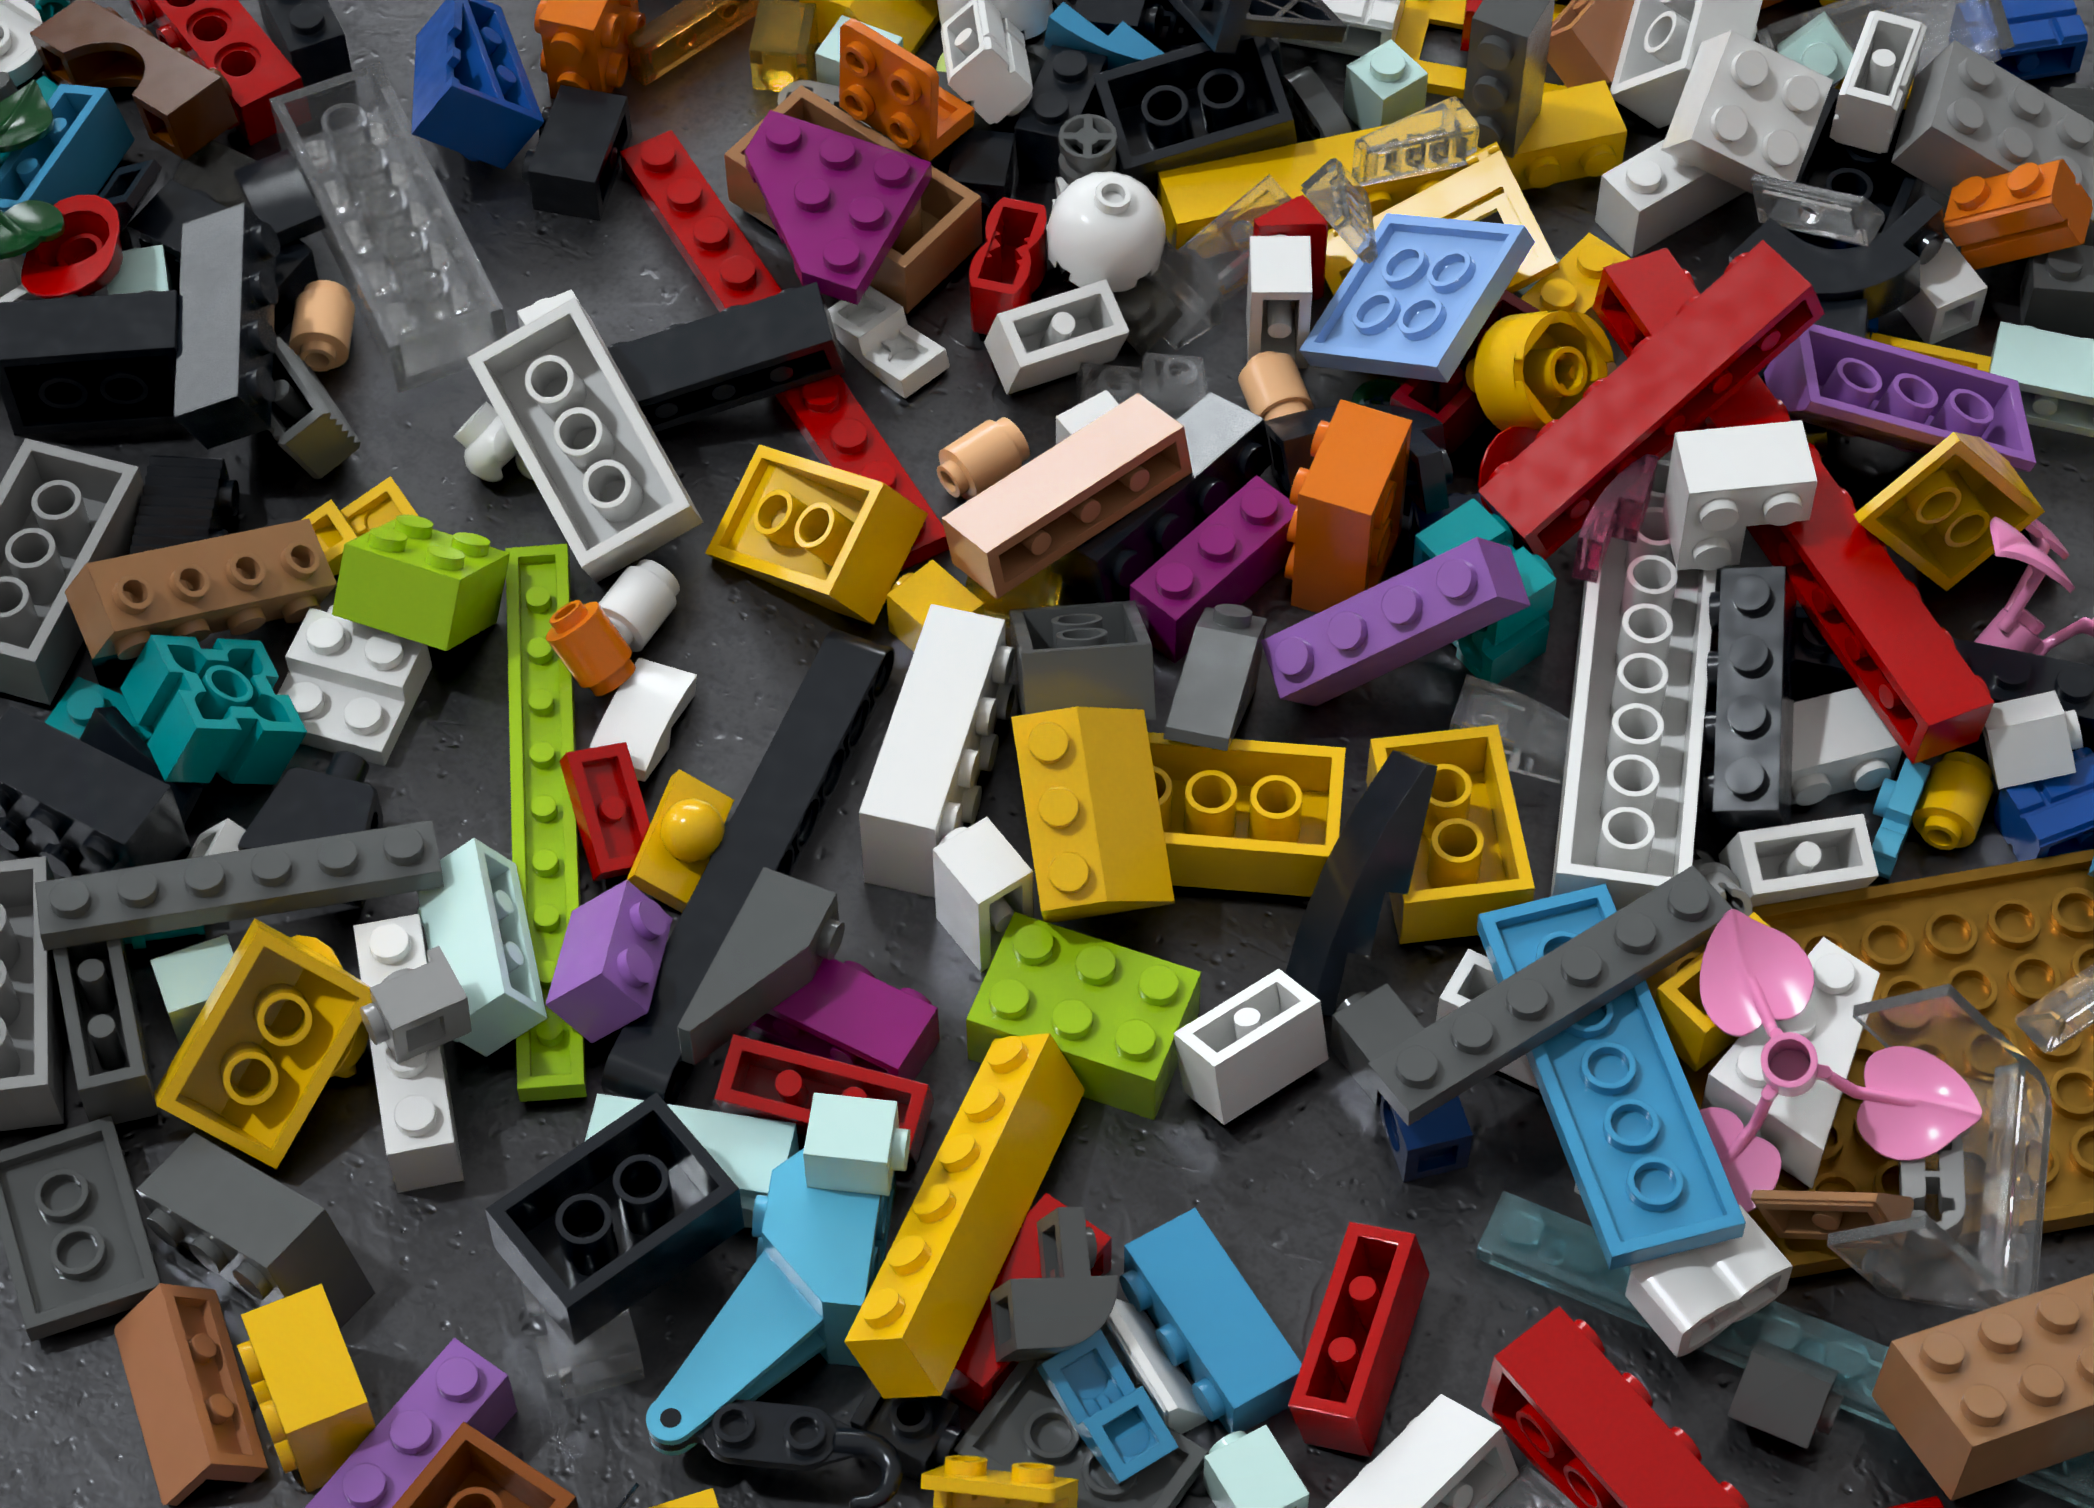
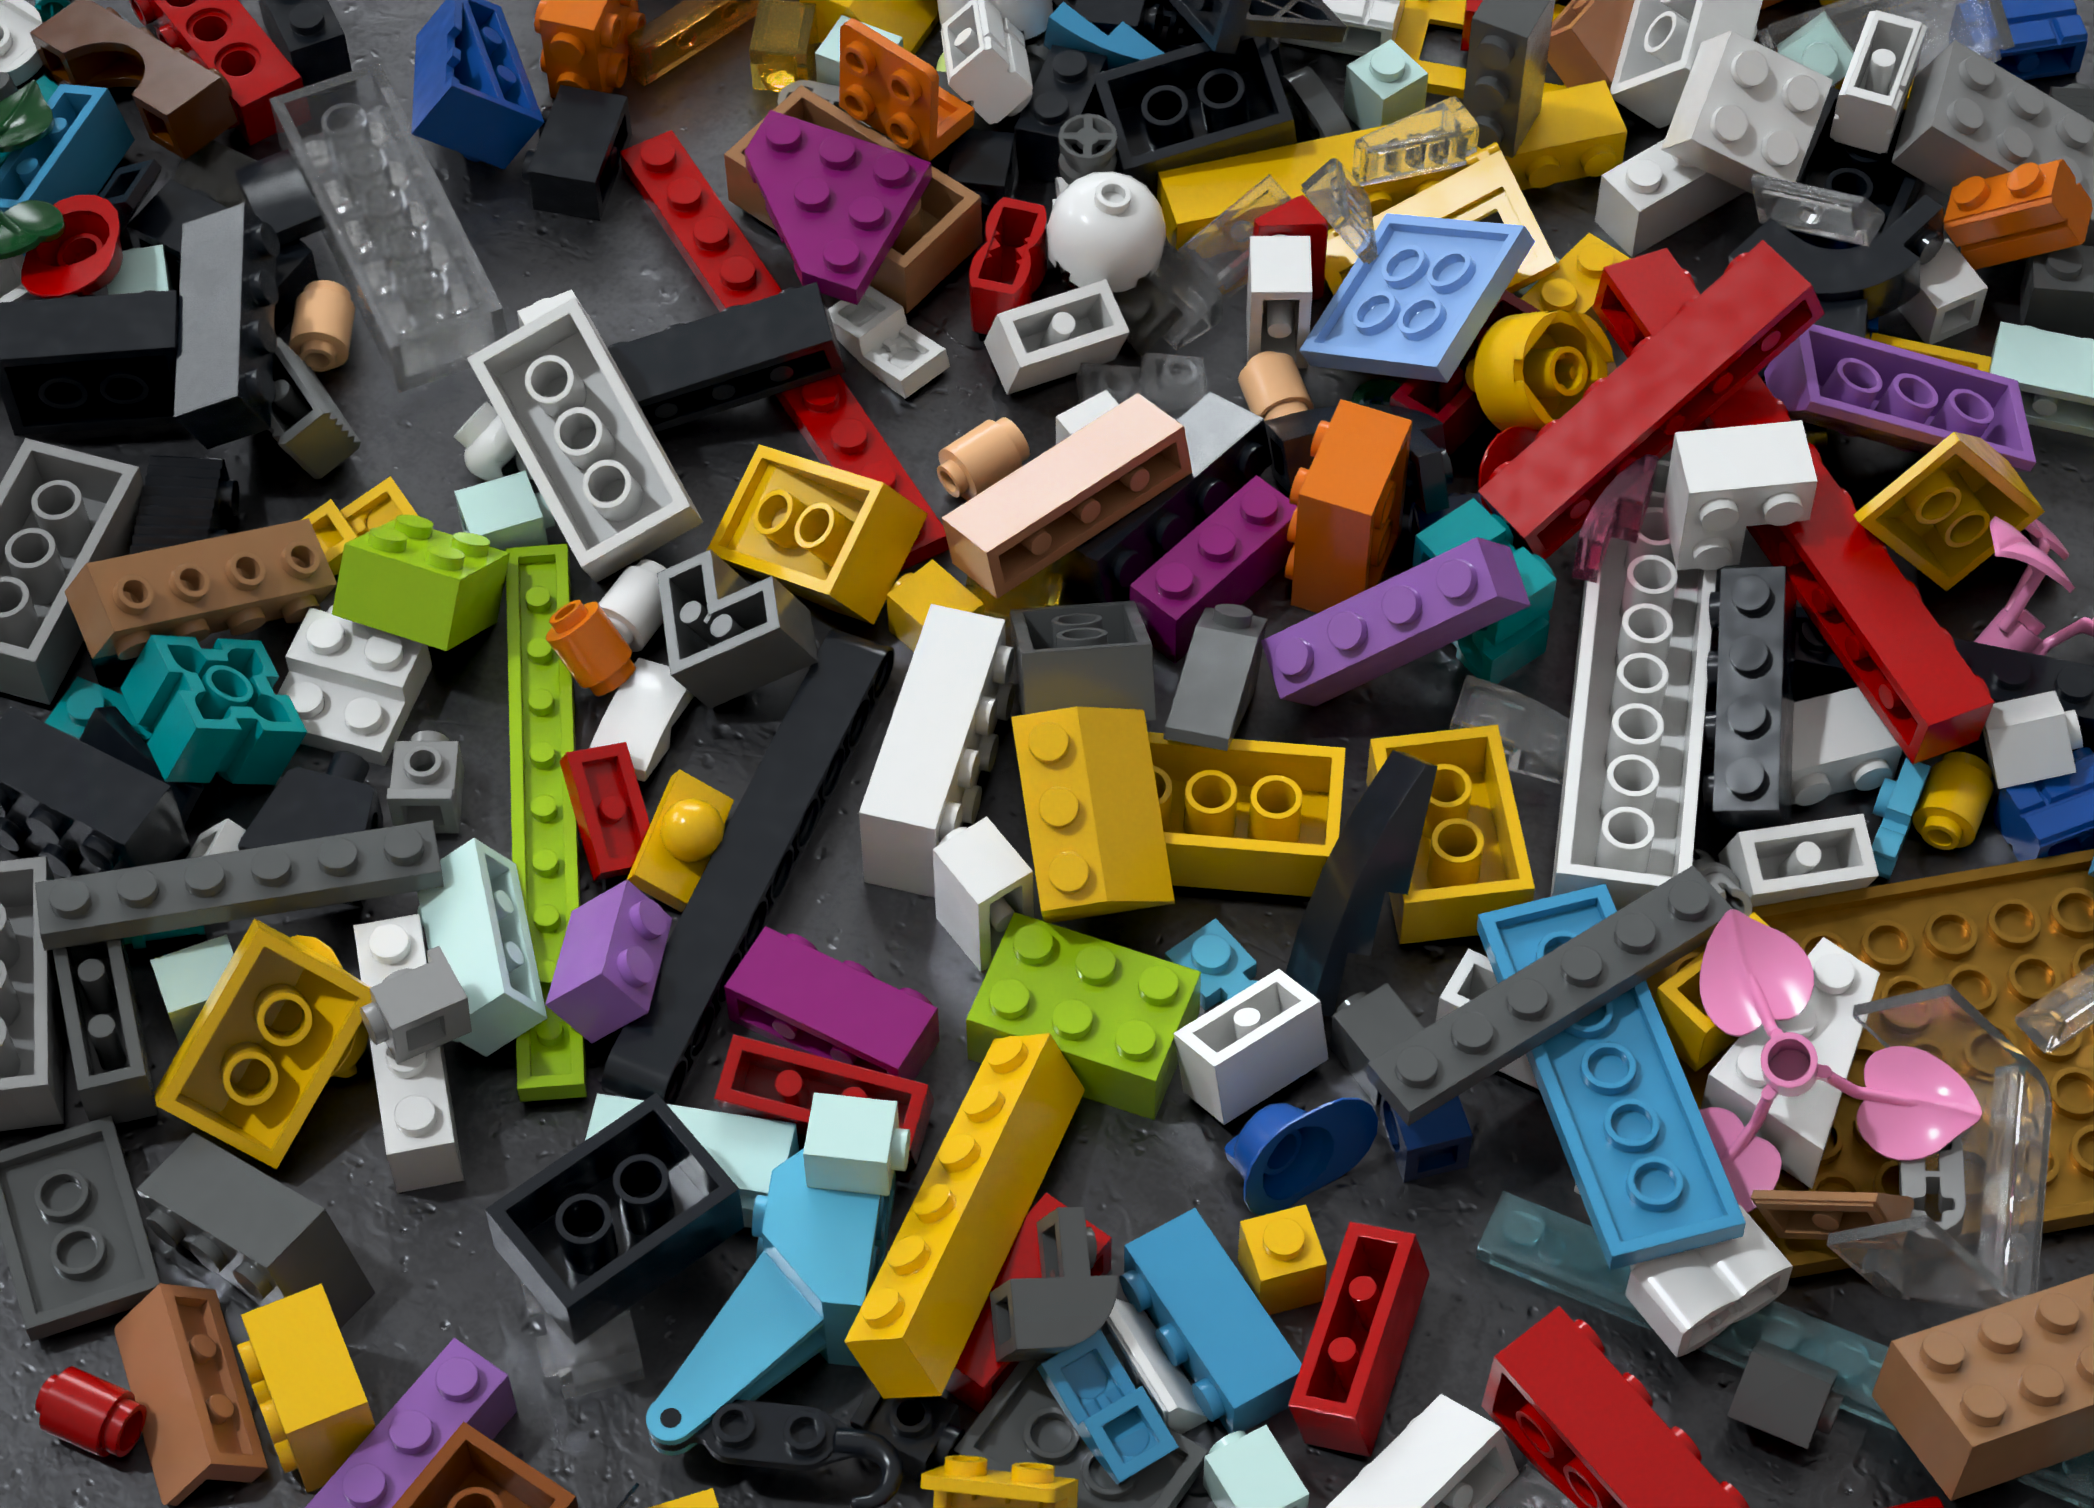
dark grey slope [677,867,845,1065] -> none
none -> red brick [35,1366,147,1457]
none -> light grey brick [387,730,465,833]
none -> light aqua brick [454,470,555,551]
none -> dark grey brick [657,549,818,709]
none -> medium azure plate [1164,918,1258,1011]
none -> blue piece [1224,1098,1378,1216]
none -> yellow brick [1238,1204,1327,1315]

